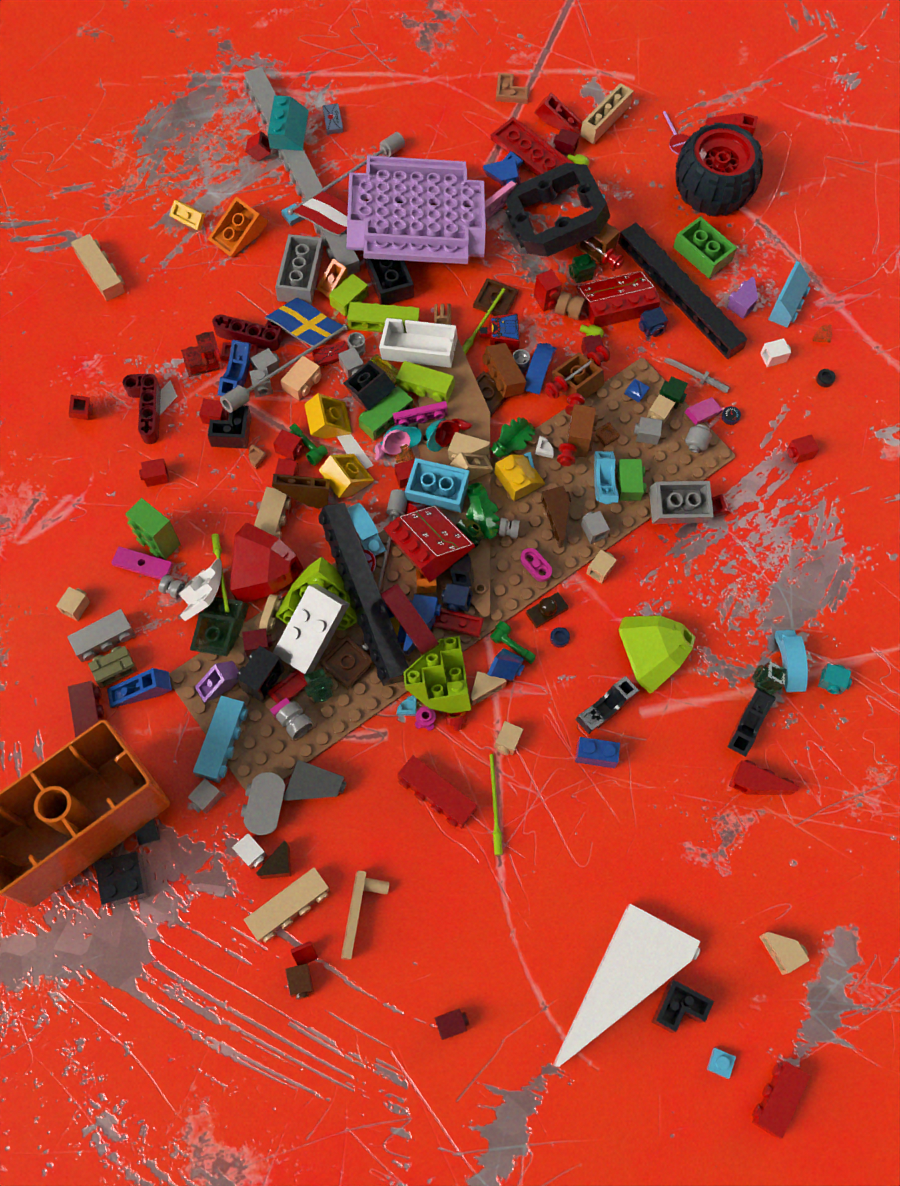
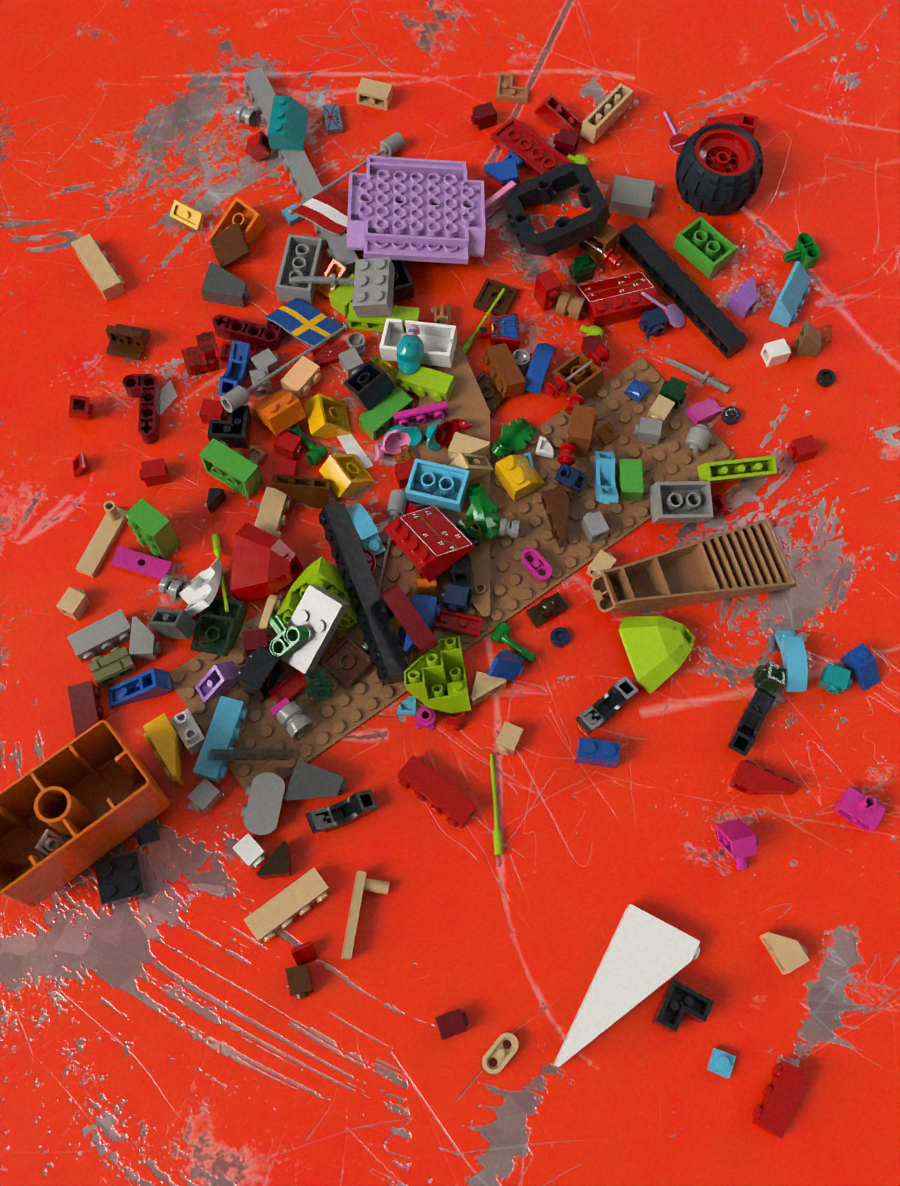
none -> slope [35,829,65,858]
none -> red slope [72,452,90,477]
none -> tan piece [75,501,127,578]
none -> reddish brown bracket [106,324,150,361]
none -> light grey slope [129,617,161,660]
none -> yellow slope [143,713,184,786]
none -> dark grey brick [148,608,198,640]
none -> white hips [170,709,205,756]
none -> bright green brick [199,438,263,500]
none -> dark grey slope [201,262,250,308]
none -> black slope [207,488,226,513]
none -> clear smoke tile [207,749,293,761]
none -> reddish brown tile [209,223,252,270]
none -> light grey wheel [235,104,257,126]
none -> orange slope [249,389,306,435]
none -> green beam [269,615,309,657]
none -> light grey sword [289,273,354,287]
none -> black arch [306,789,379,834]
none -> light grey brick [352,257,395,317]
none -> tan brick [356,77,393,111]
none -> teal hair [397,324,424,375]
none -> dark red brick [471,102,497,131]
none -> tan plate [482,1033,519,1074]
none -> dark blue brick [554,463,588,493]
none -> medium nougat brick [590,518,796,616]
none -> light grey brick [609,175,656,219]
none -> lavender piece [641,292,685,328]
none -> lime brick [697,455,777,483]
none -> dark pink brick [716,819,759,870]
none -> green beam [783,233,821,269]
none -> slope [795,321,823,357]
none -> dark pink brick [832,786,886,833]
none -> blue slope [840,643,880,691]

